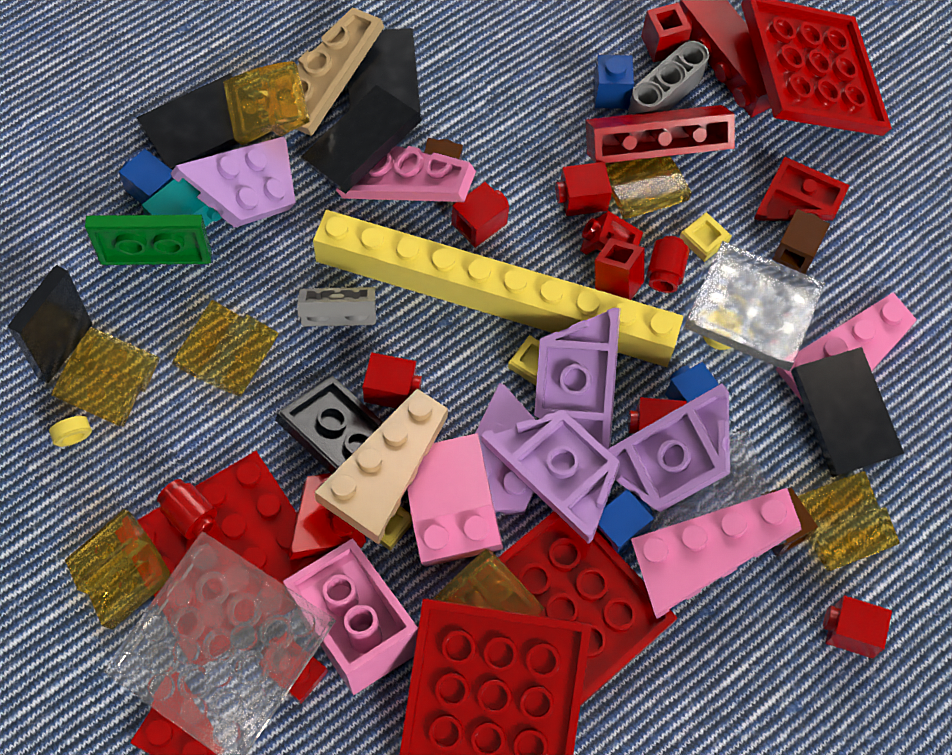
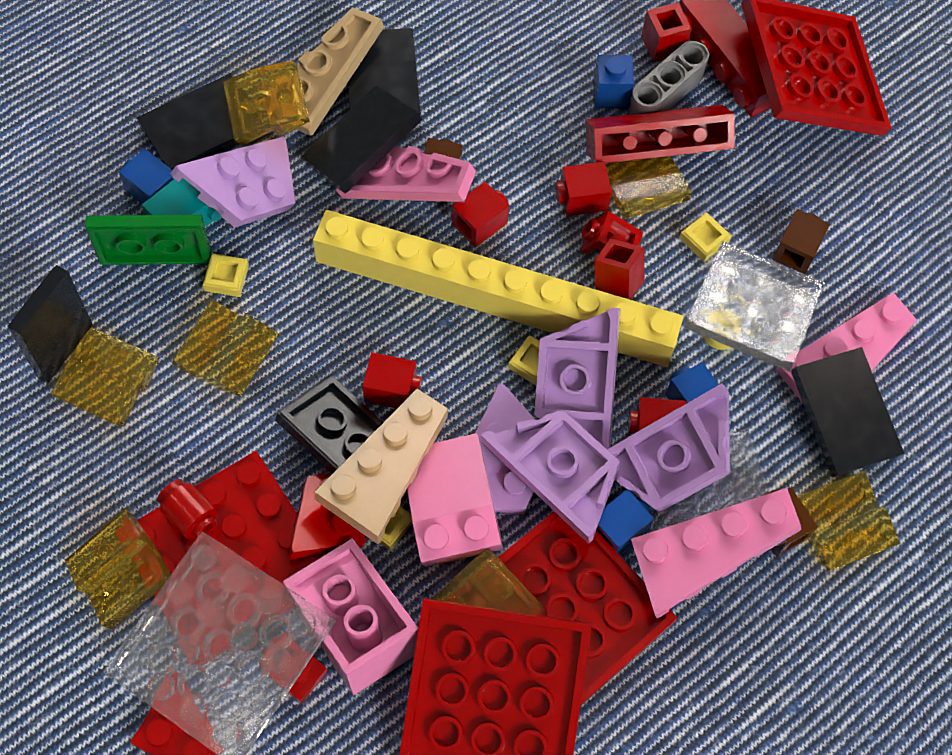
light yellow tile [49,416,92,447] -> none
light grey bracket [297,287,376,327] -> none
red brick [647,236,690,293] -> none
red wing [754,156,850,221] -> none
red brick [823,595,892,659] -> none
none -> light yellow tile [203,253,249,297]

